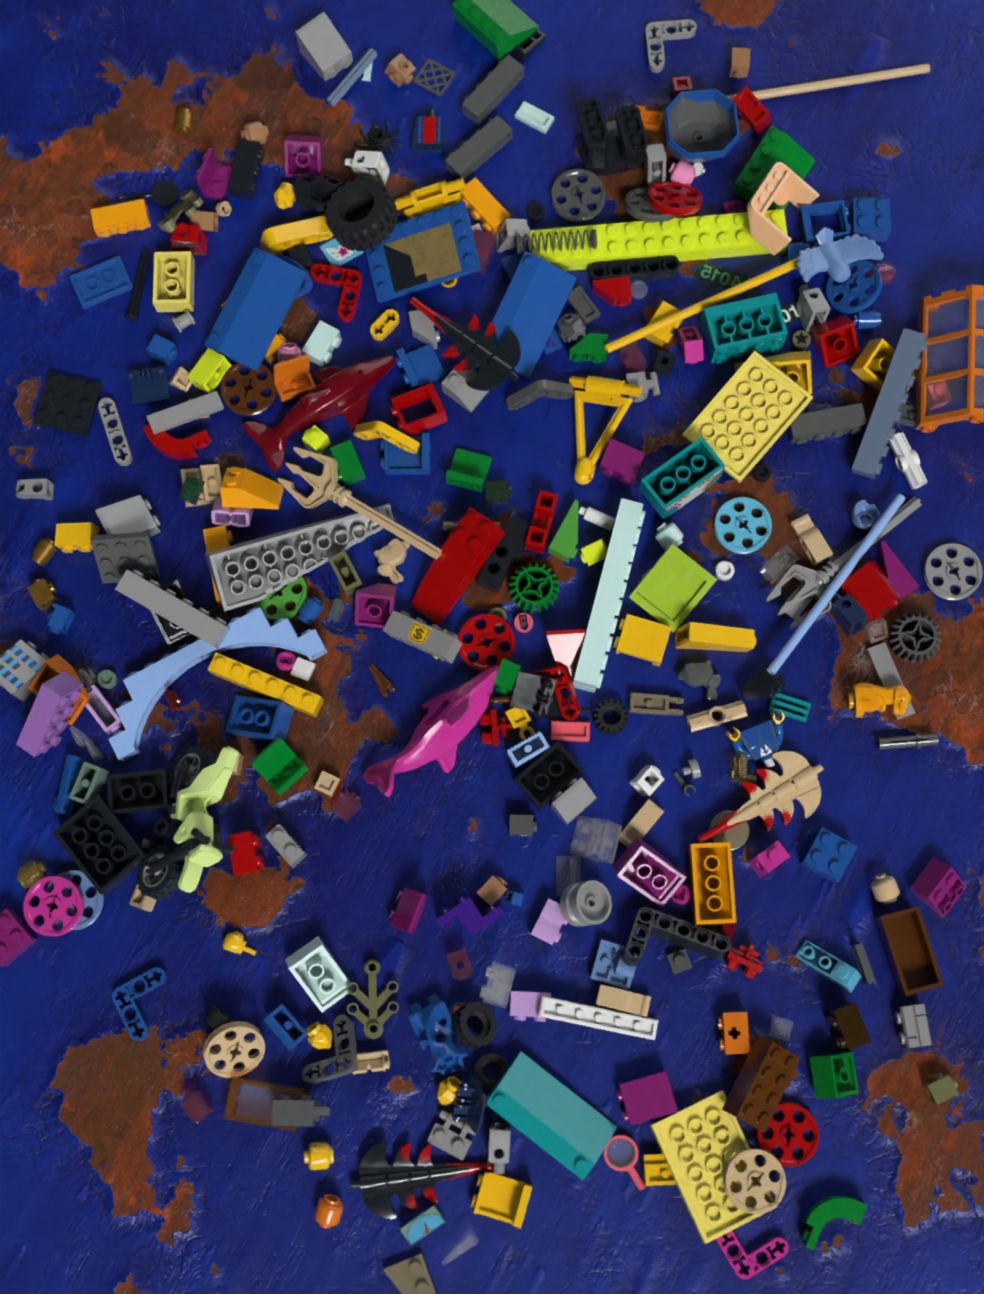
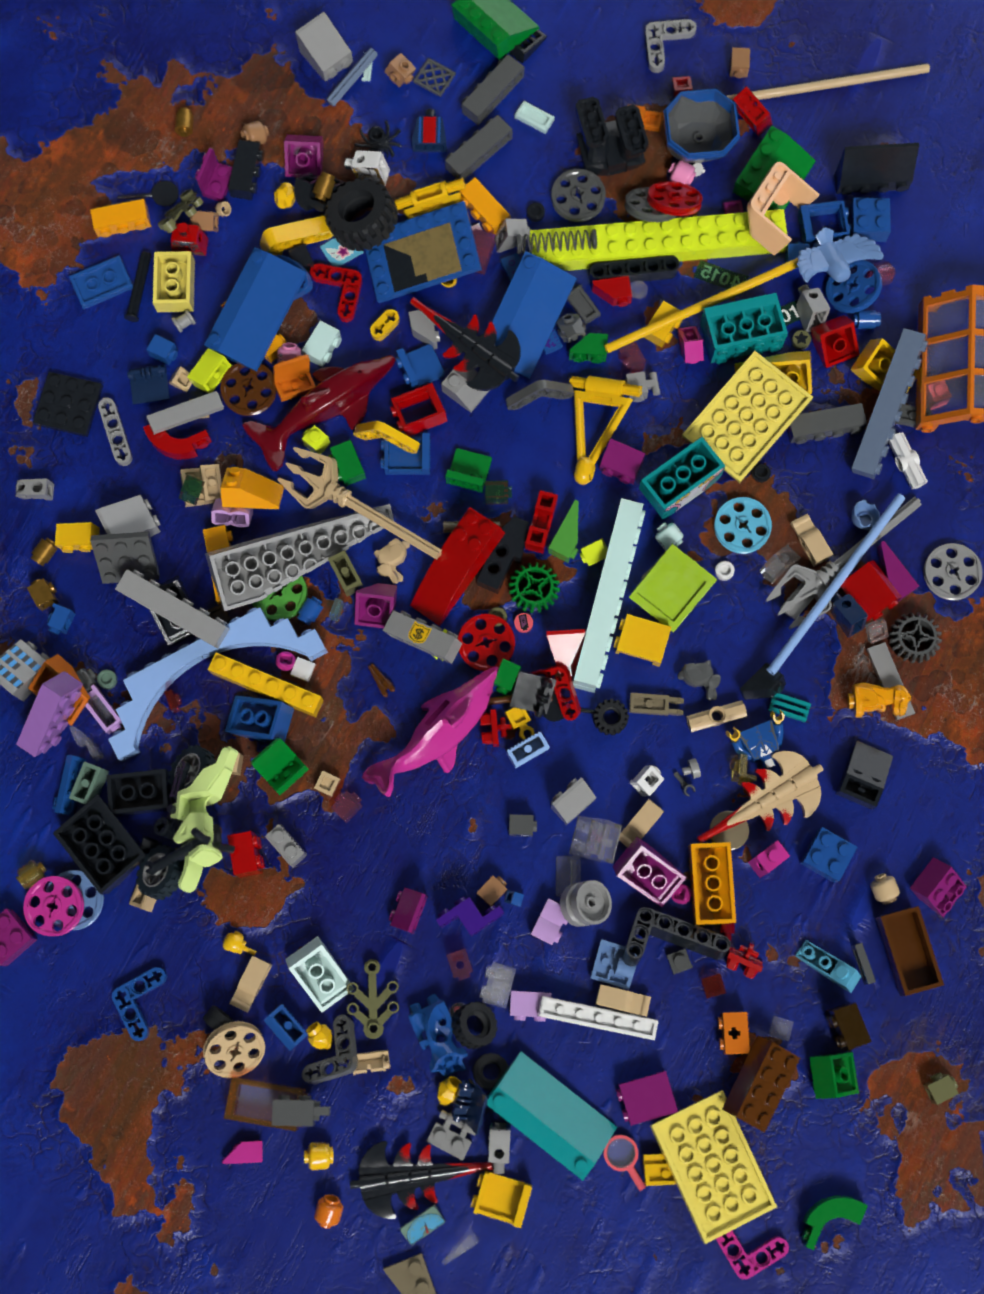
clear pink brick [180,1091,214,1124] -> none
black brick [514,741,584,812] -> none
coral tile [551,721,590,742] -> none
white cylinder [578,506,616,531] -> none
light grey brick [644,144,666,188] -> none
black piece [652,351,676,379] -> none
yellow slope [675,622,756,652] -> none
tan wedge [723,1149,786,1214] -> none
red wedge [756,1103,819,1167] -> none
dark grey pin [877,733,939,750] -> none
light grey brick [894,1004,932,1048] -> none
none -> dark pink slope [222,1140,262,1164]
none -> tan piece [230,956,272,1013]
none -> pearl gold brick [313,171,335,201]
none -> clear red plate [700,974,726,999]
none -> black slope [834,143,919,195]
none -> black slope [835,741,893,810]

